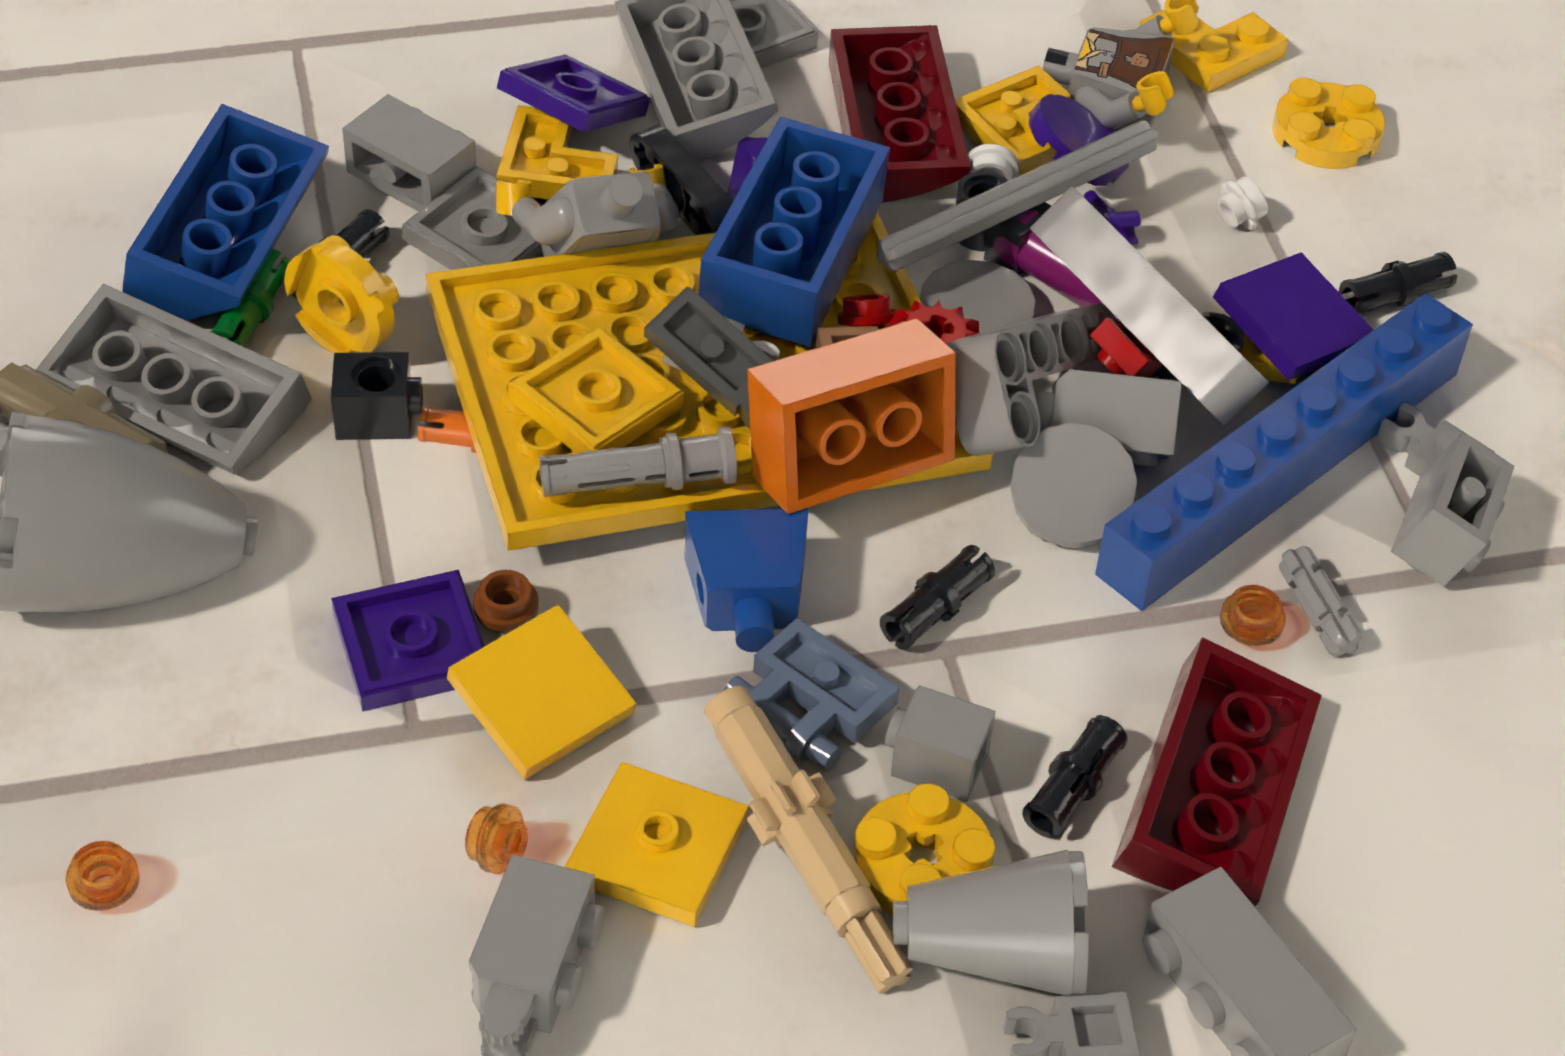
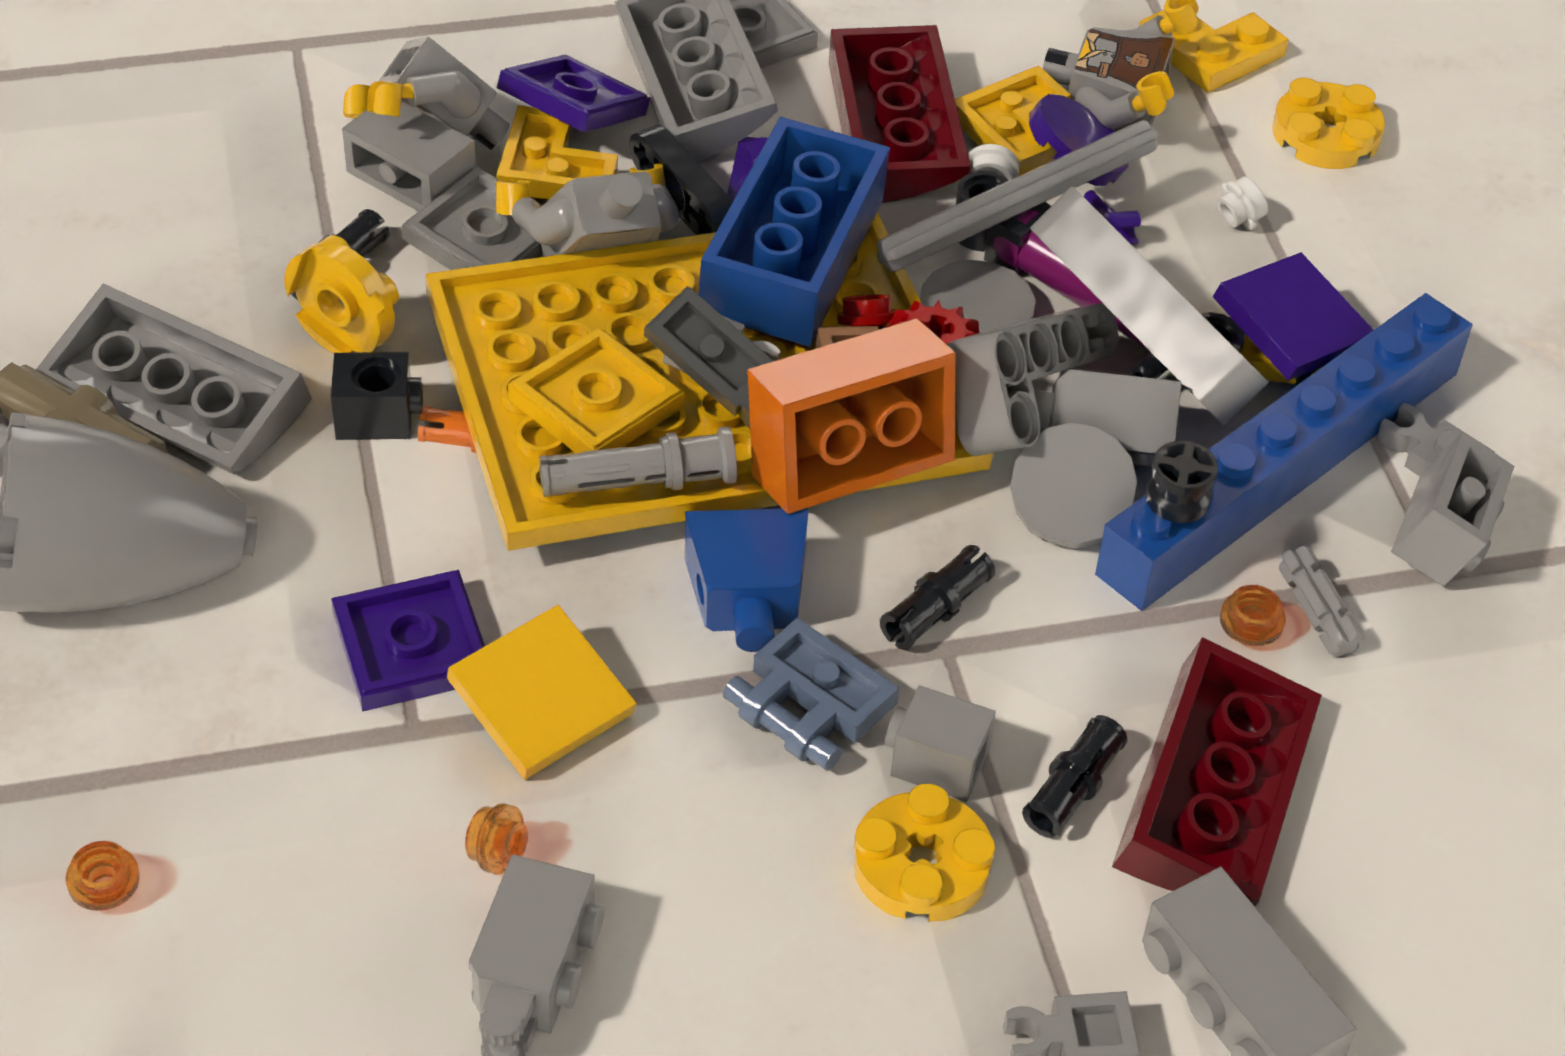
blue slope [122,104,329,321] -> none
green pin [210,249,290,348] -> none
dark orange plate [473,570,539,632] -> none
yellow plate [564,762,749,927] -> none
tan piece [704,686,914,994] -> none
light grey cone [893,850,1089,996] -> none
red plate [1090,318,1163,378] -> none
black pin [1339,251,1457,315] -> none
none -> light grey torso [343,36,510,150]
none -> black wheel [1146,441,1218,523]

